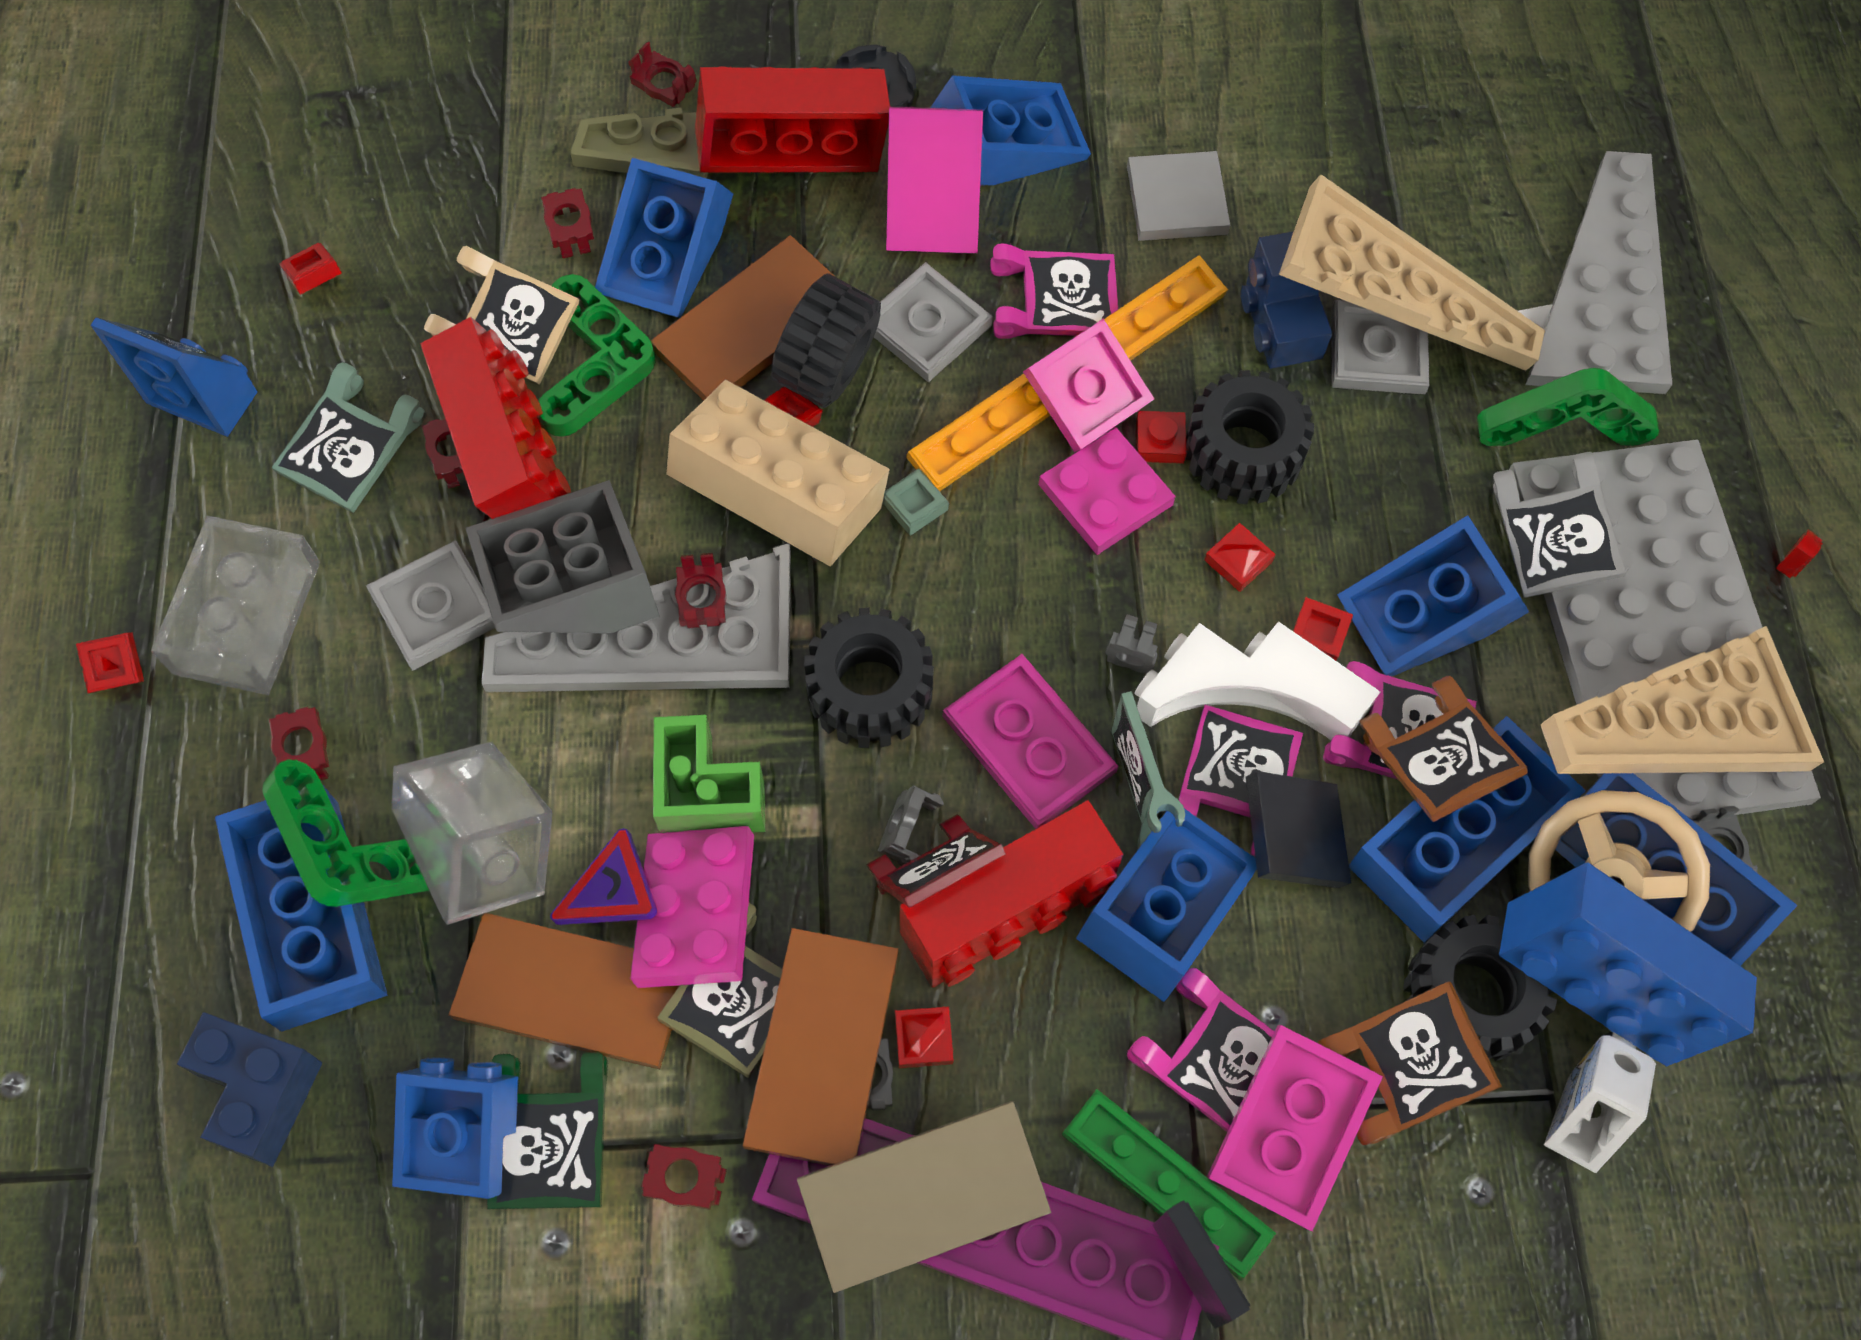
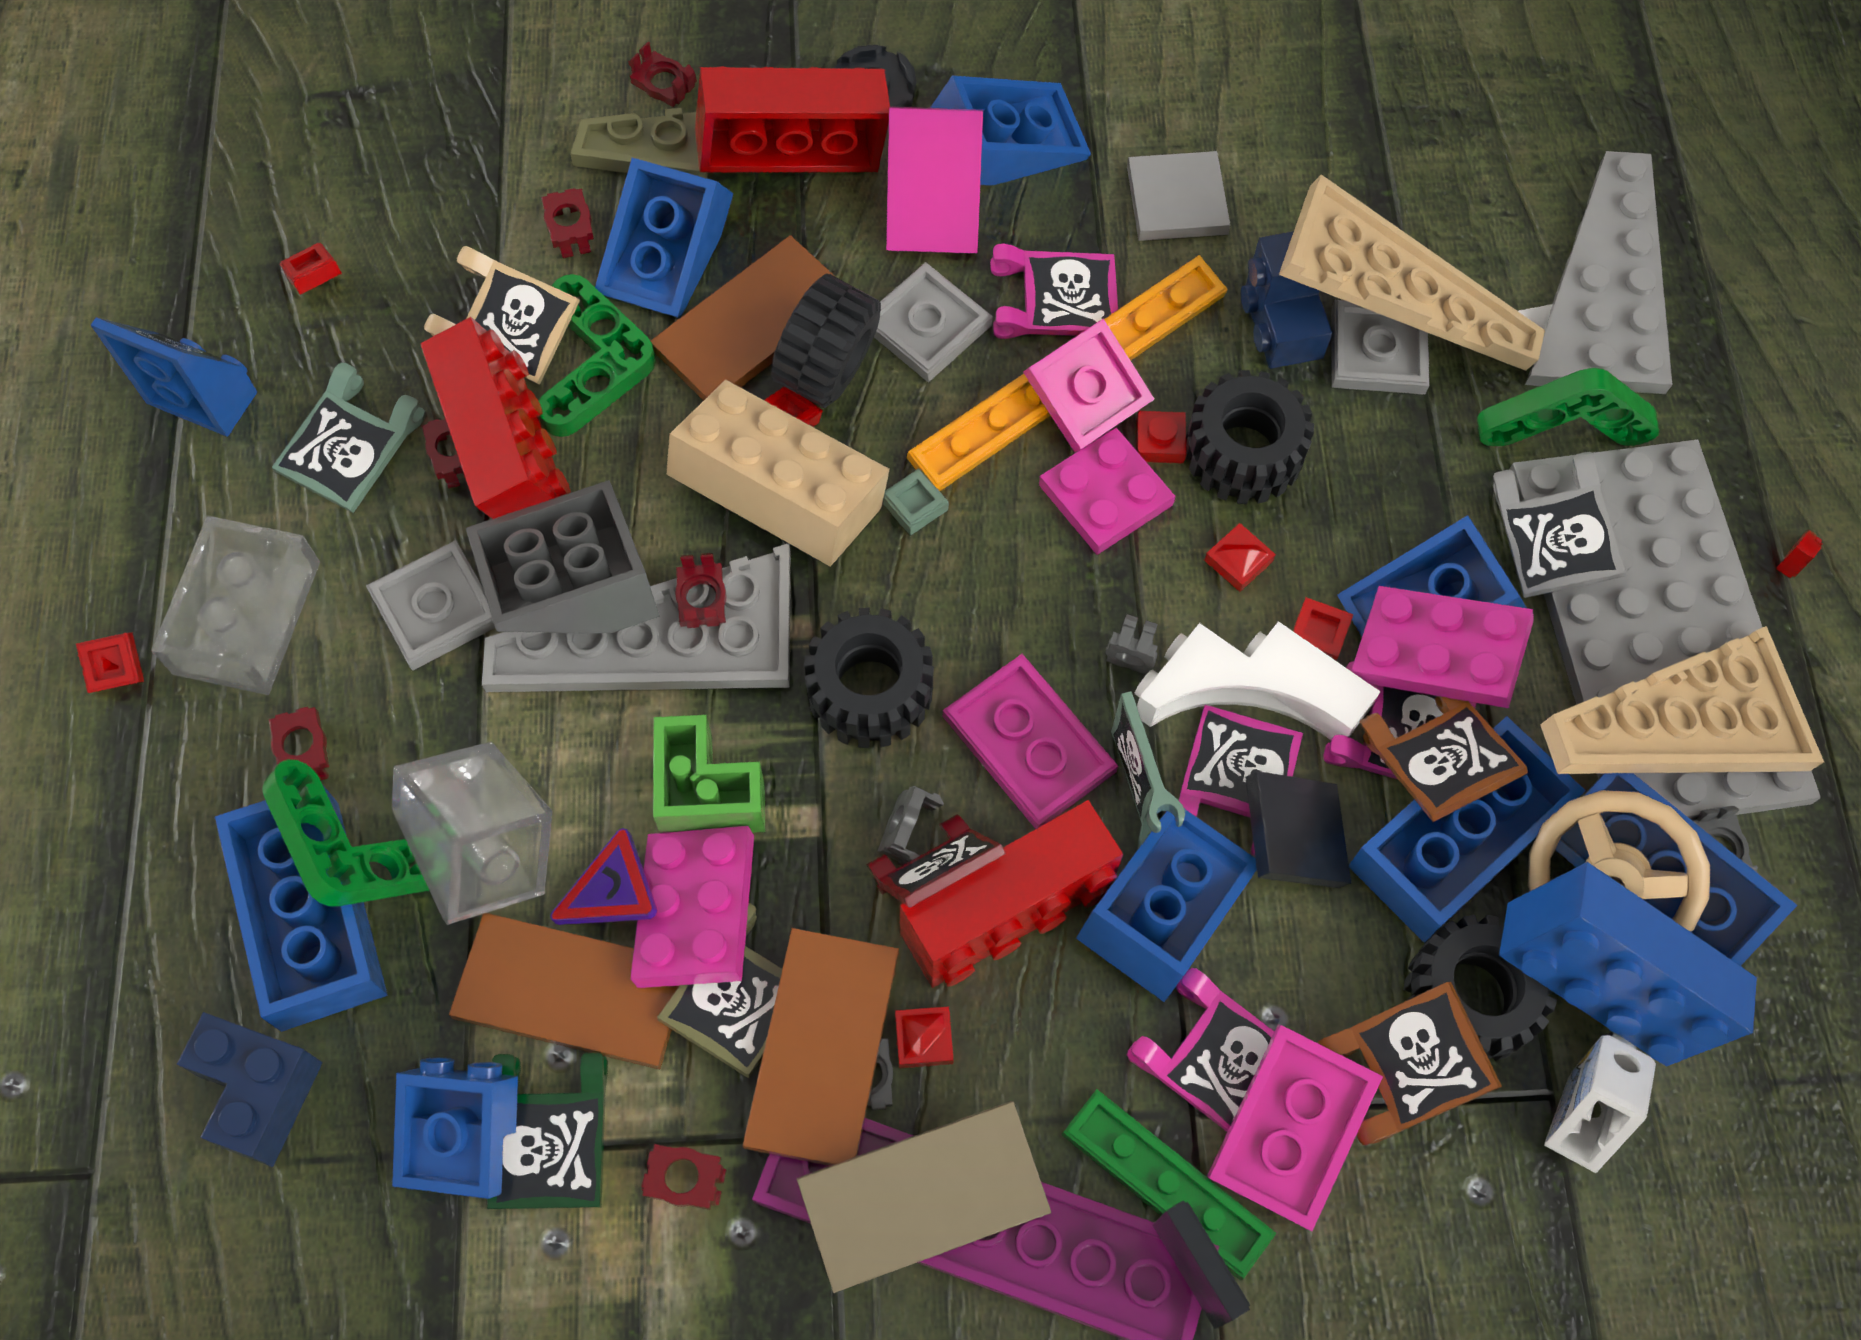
none -> dark pink plate [1351,586,1534,708]

